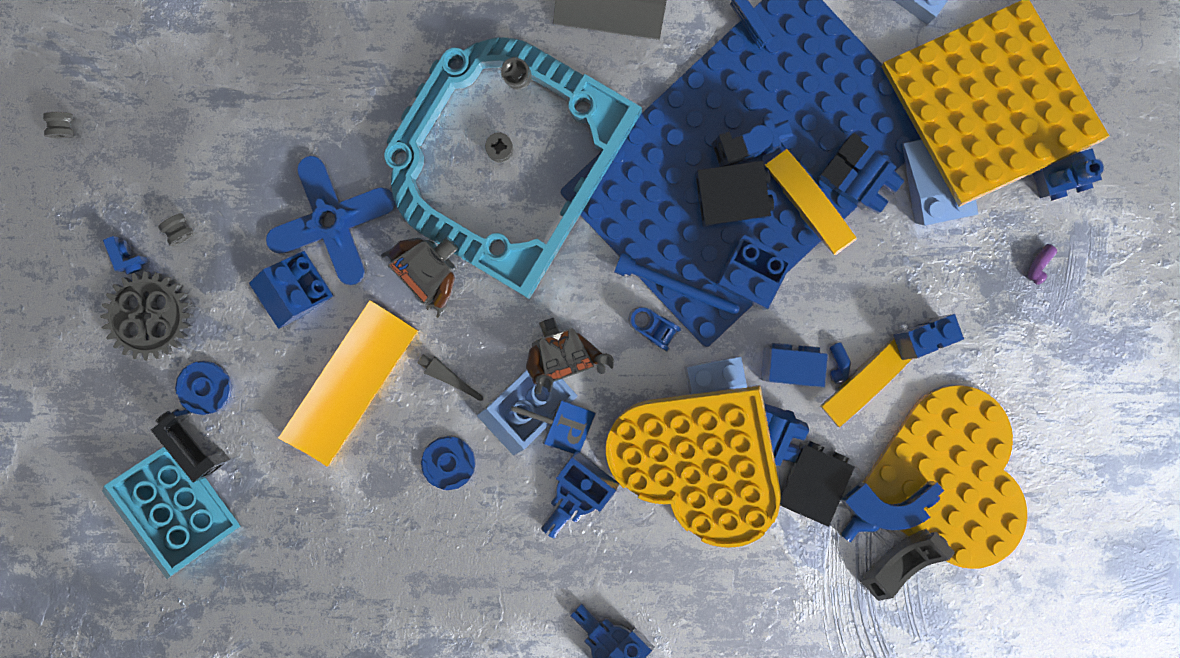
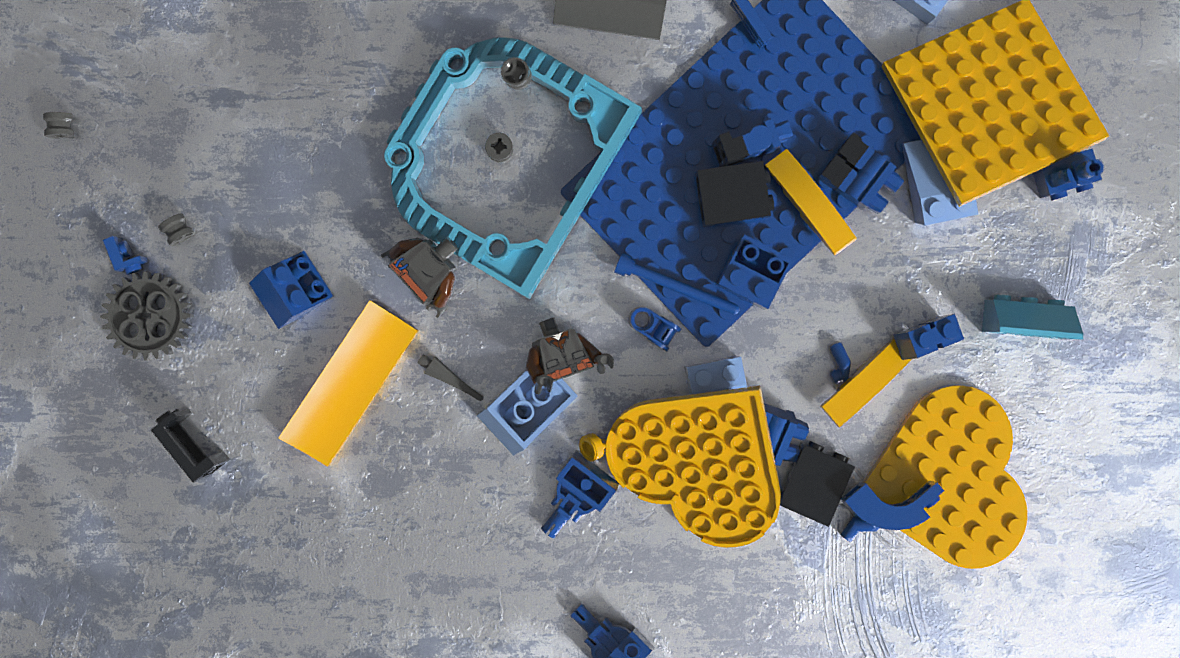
medium azure slope [102,447,240,579] -> none
blue tile [175,361,232,415] -> none
blue piece [266,156,396,285] -> none
blue tile [421,436,476,491] -> none
blue piece [510,400,596,454] -> none
blue brick [761,343,828,387] -> none
dark grey arch [860,529,955,601] -> none
medium lavender arm [1027,244,1057,285] -> none
none -> yellow tile [579,433,607,462]
none -> medium azure slope [982,295,1083,340]

